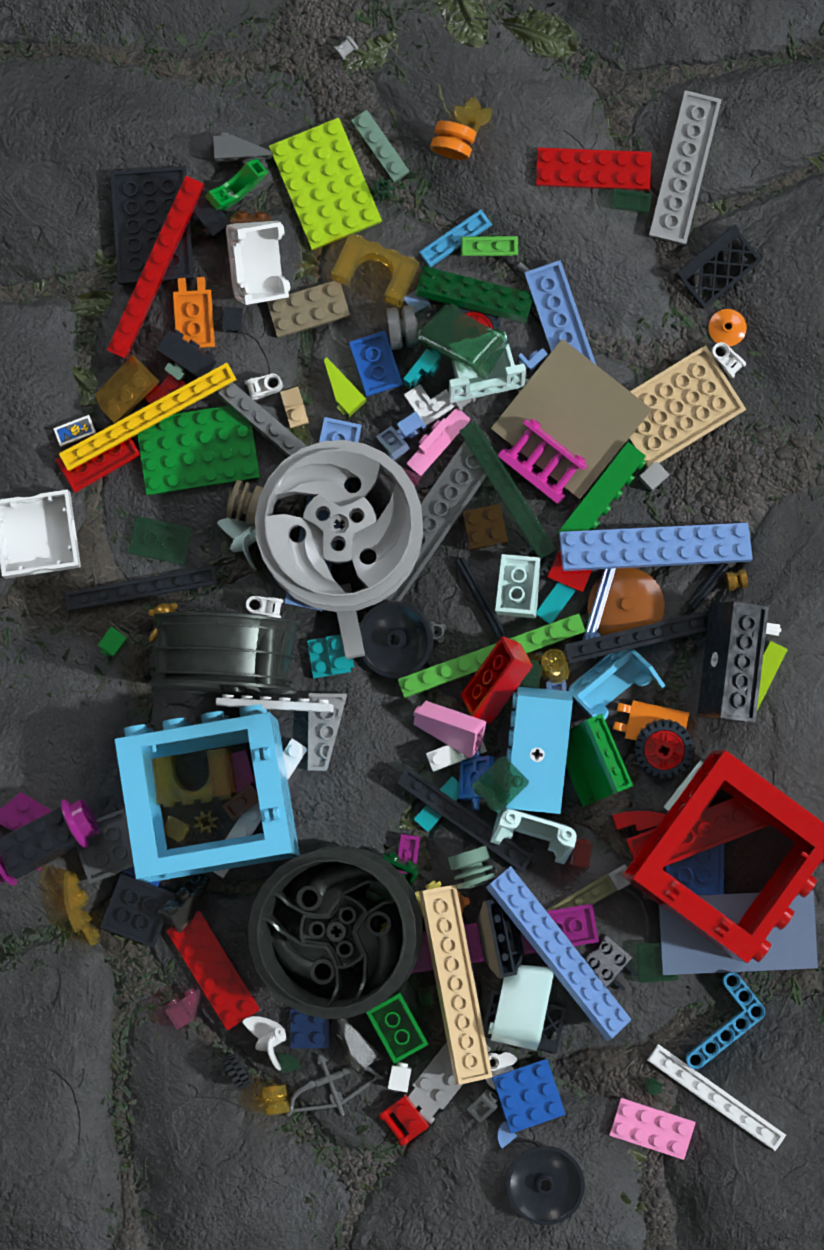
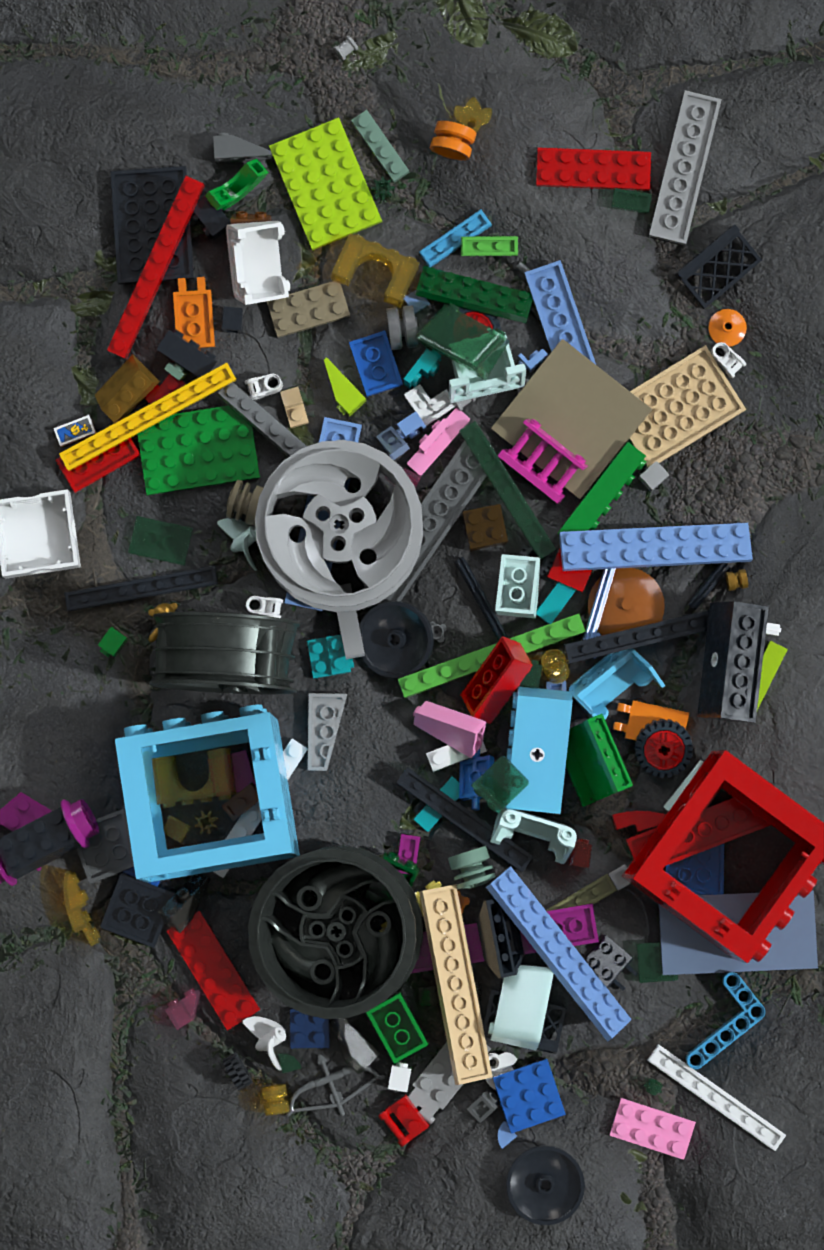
white plate [216,695,334,713] -> none

